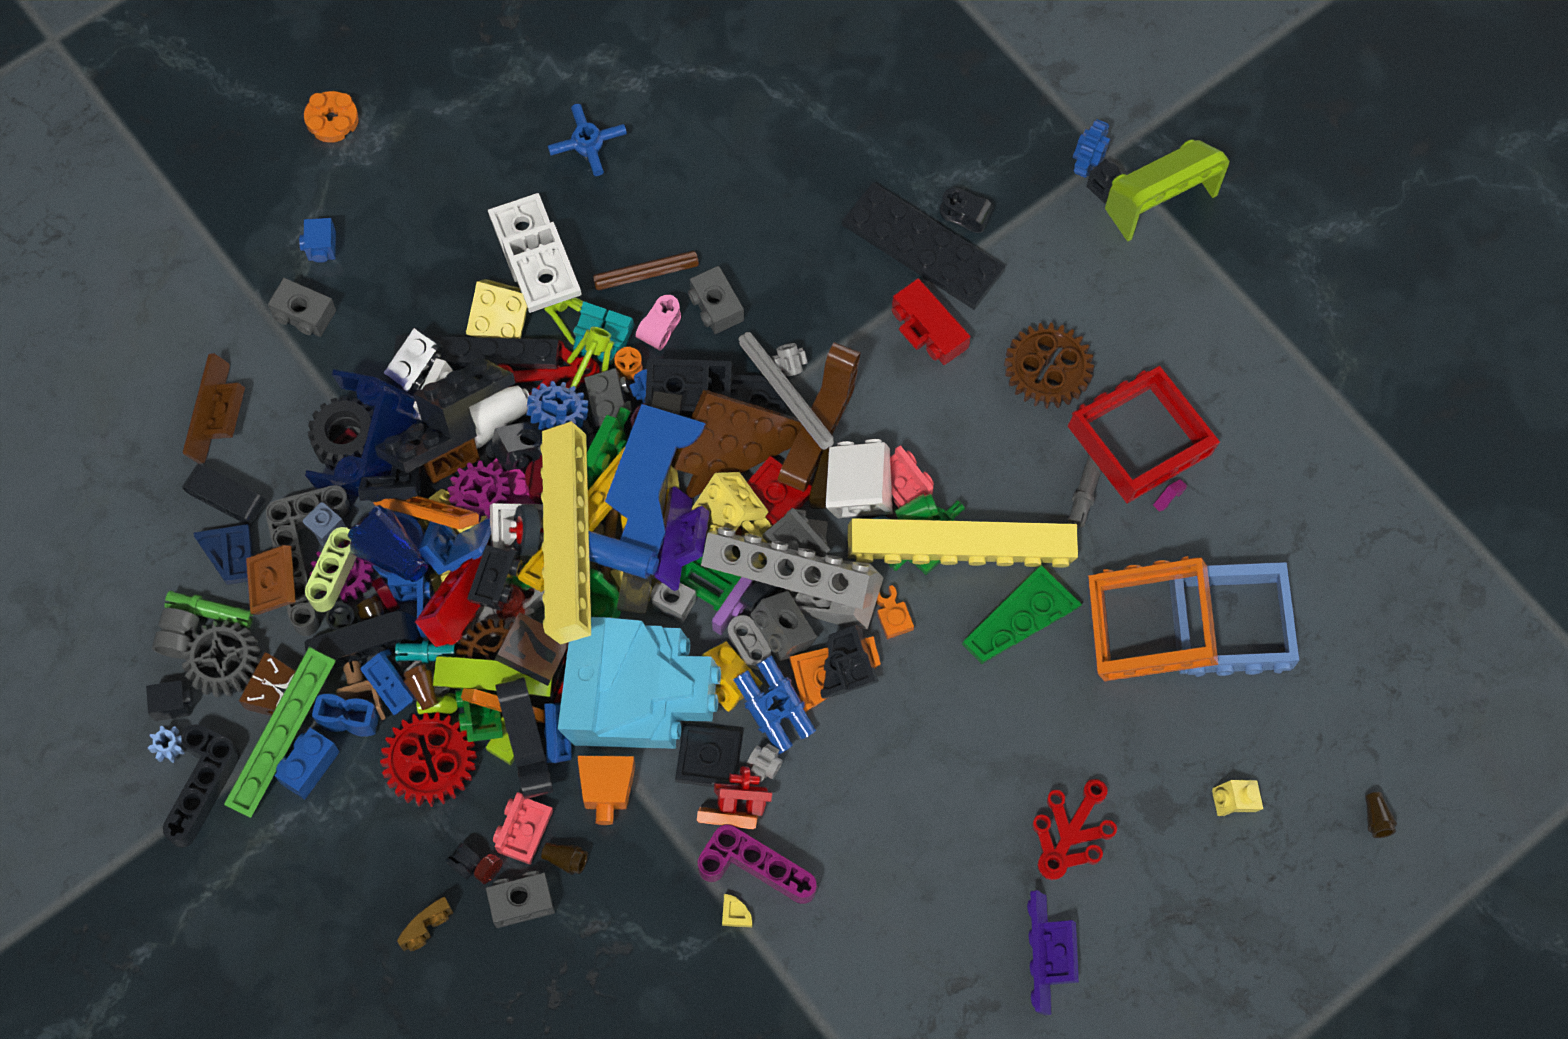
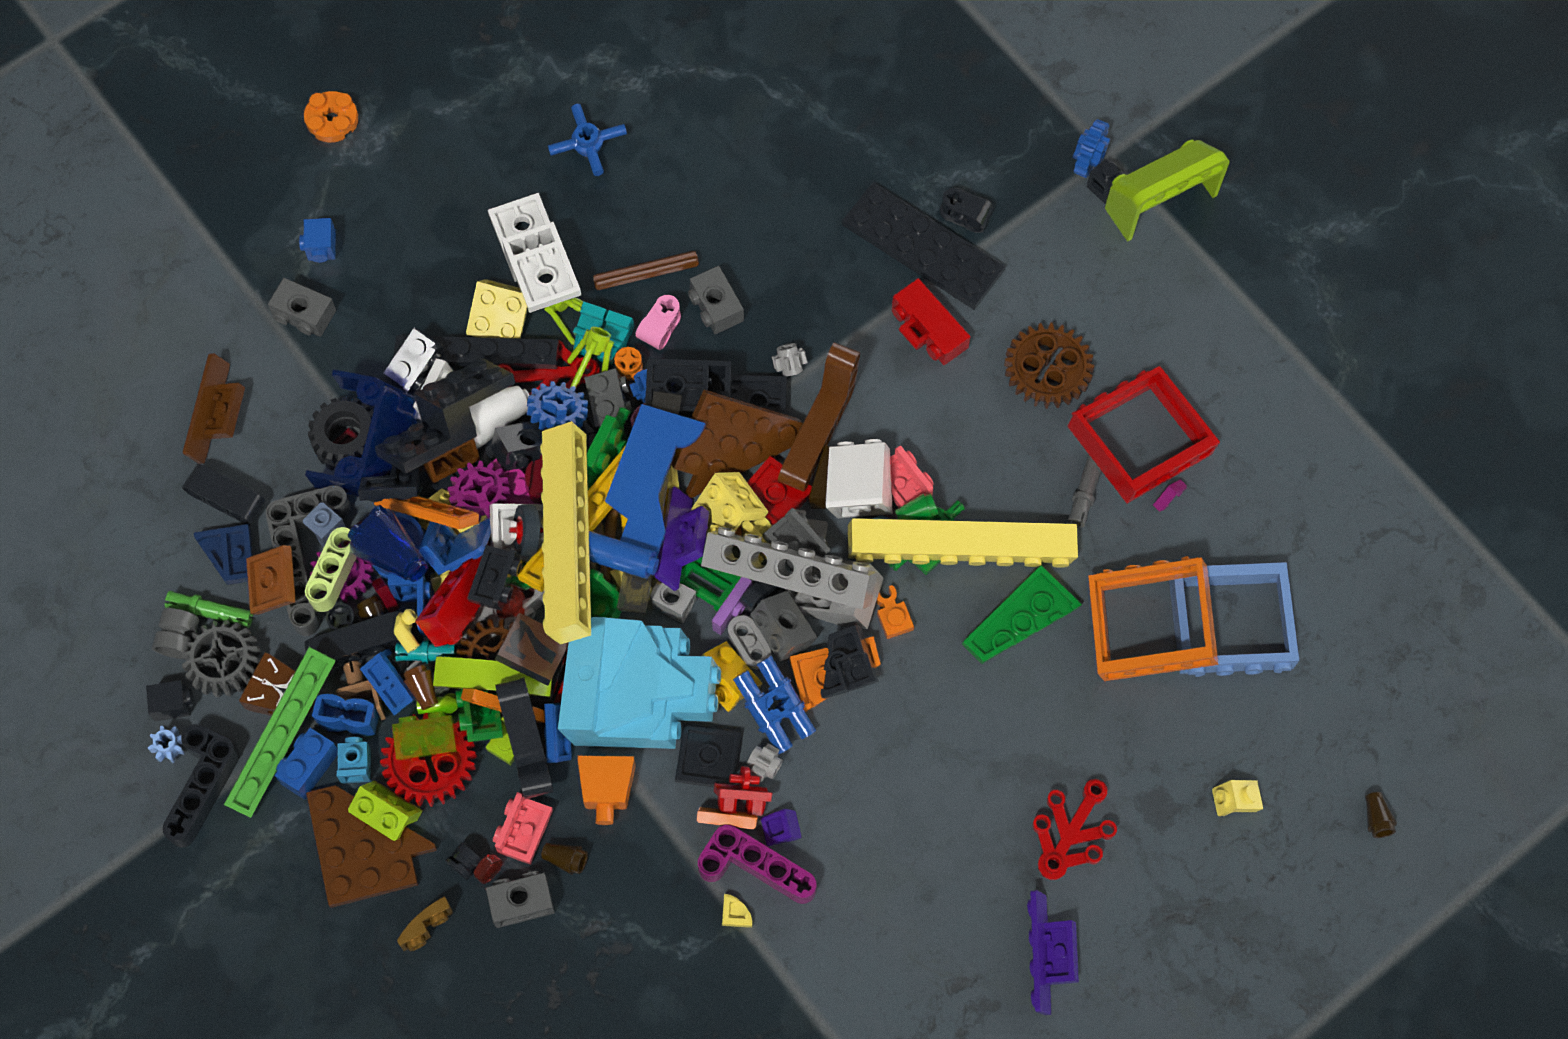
light grey axle [739,332,834,449] -> none
none -> reddish brown wing [306,785,437,908]
none -> dark azure brick [337,737,371,784]
none -> lime bracket [348,780,423,841]
none -> clear neon green bracket [392,712,457,760]
none -> light yellow arm [394,609,420,654]
none -> dark purple slope [760,809,802,846]

